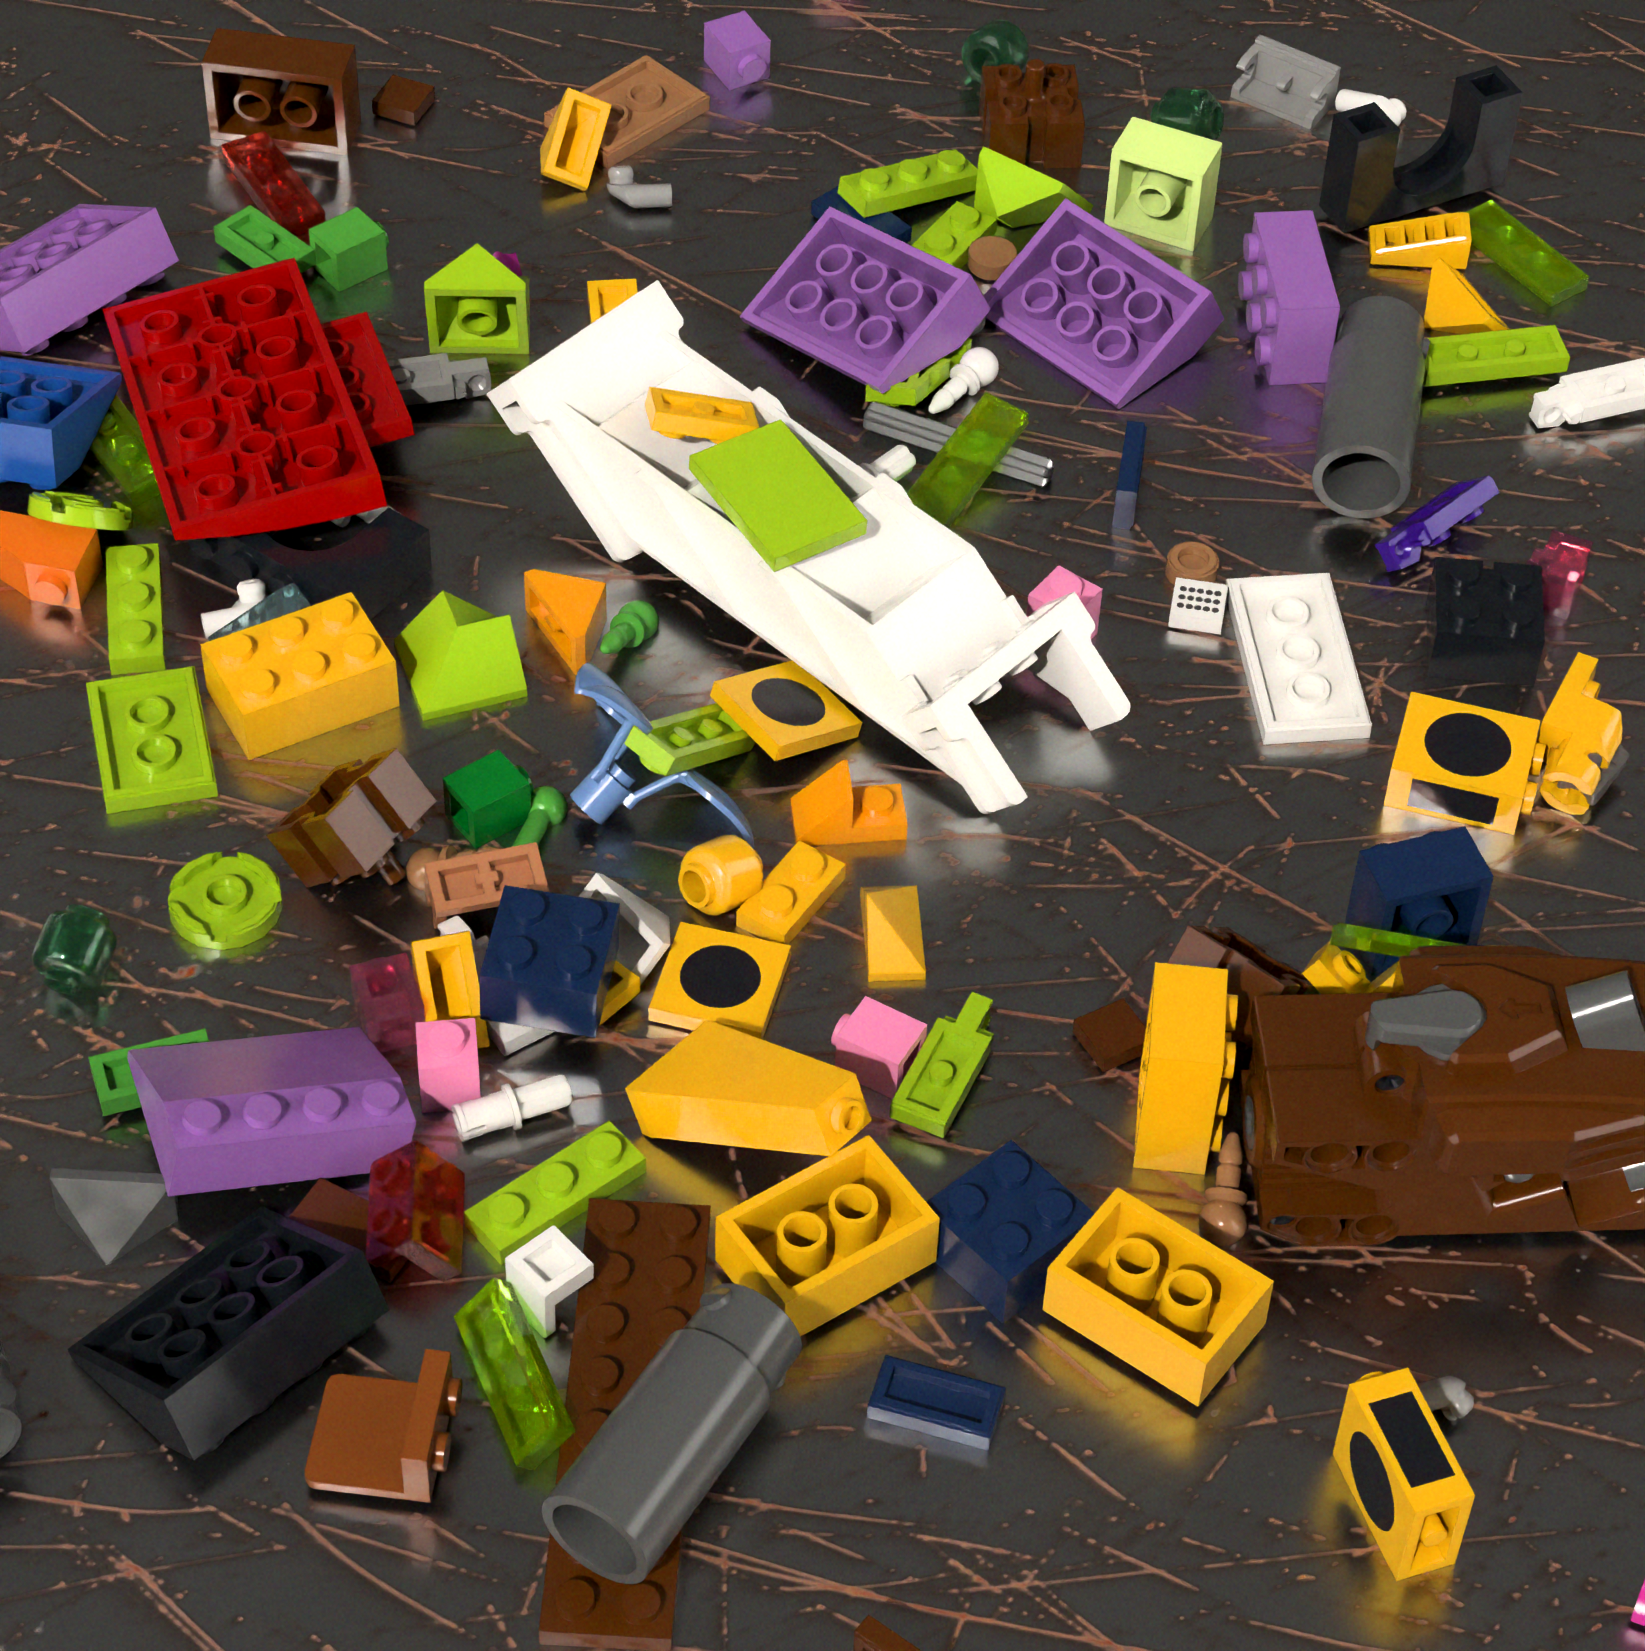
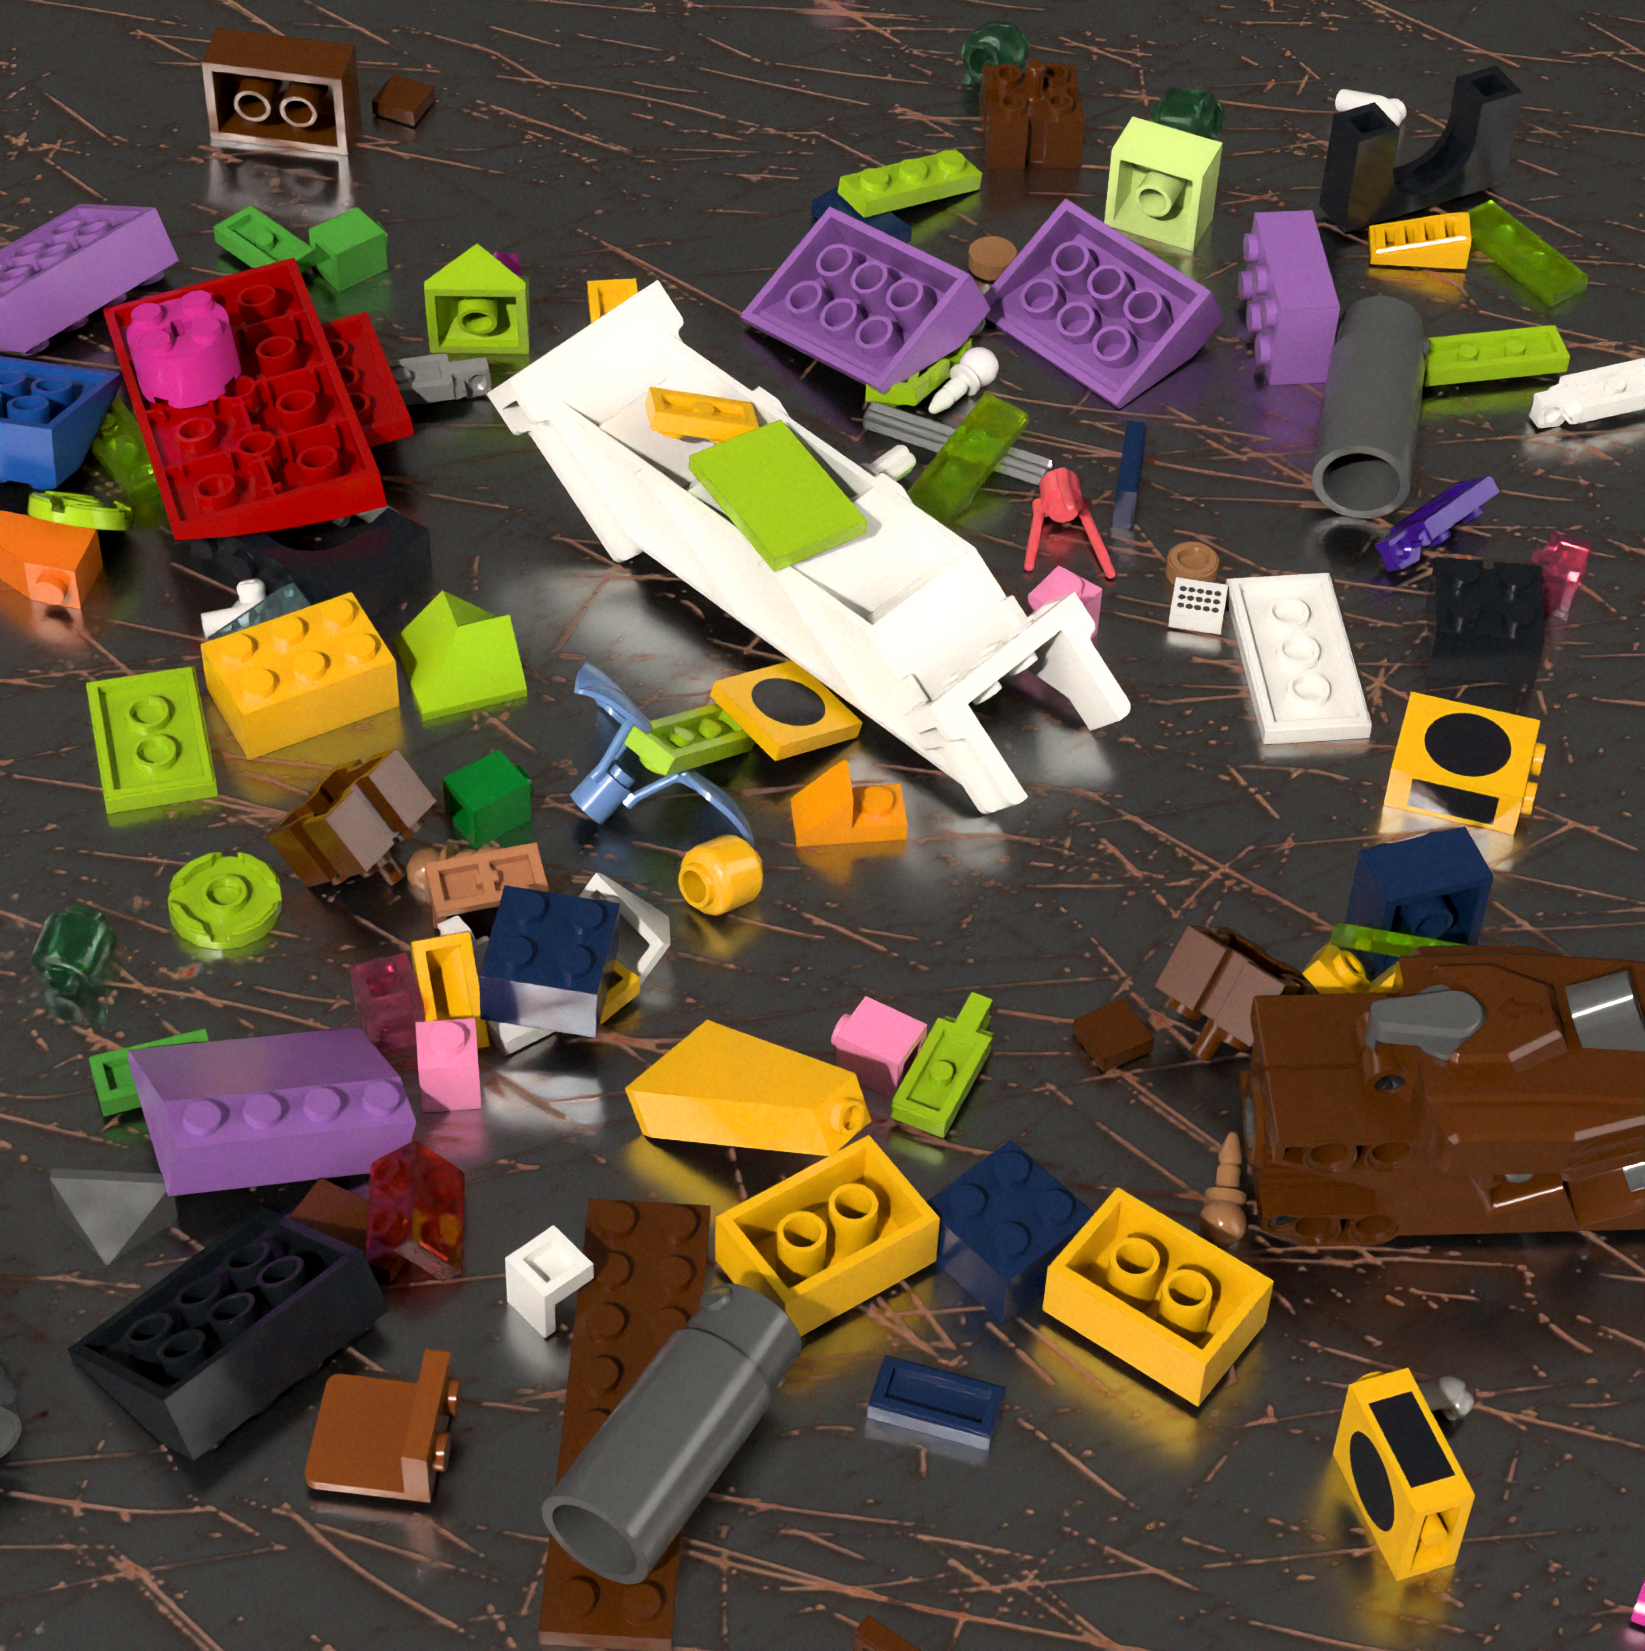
lime plate [105,543,166,675] -> none
clear red plate [221,131,326,236] -> none
white axle [451,1075,573,1142] -> none
clear neon green plate [453,1278,575,1470] -> none
lime plate [464,1120,646,1265] -> none
bright green bar [512,785,568,847] -> none
light orange slope [524,569,607,675] -> none
yellow slope [540,87,612,191] -> none
medium nougat tile [544,54,710,169] -> none
bright green bar [600,600,659,654] -> none
light grey arm [606,165,672,208] -> none
yellow tile [648,922,791,1040] -> none
medium lavender brick [704,10,771,91] -> none
yellow plate [736,840,846,945] -> none
yellow slope [860,885,926,982] -> none
lime hinge [911,201,997,269] -> none
lime slope [974,146,1094,228] -> none
yellow brick [1133,962,1238,1175] -> none
light grey hinge [1230,35,1341,130] -> none
yellow slope [1424,257,1509,334] -> none
yellow plate [1537,652,1630,815] -> none
none -> dark pink brick [127,290,241,409]
none -> coral plant [1024,467,1116,579]

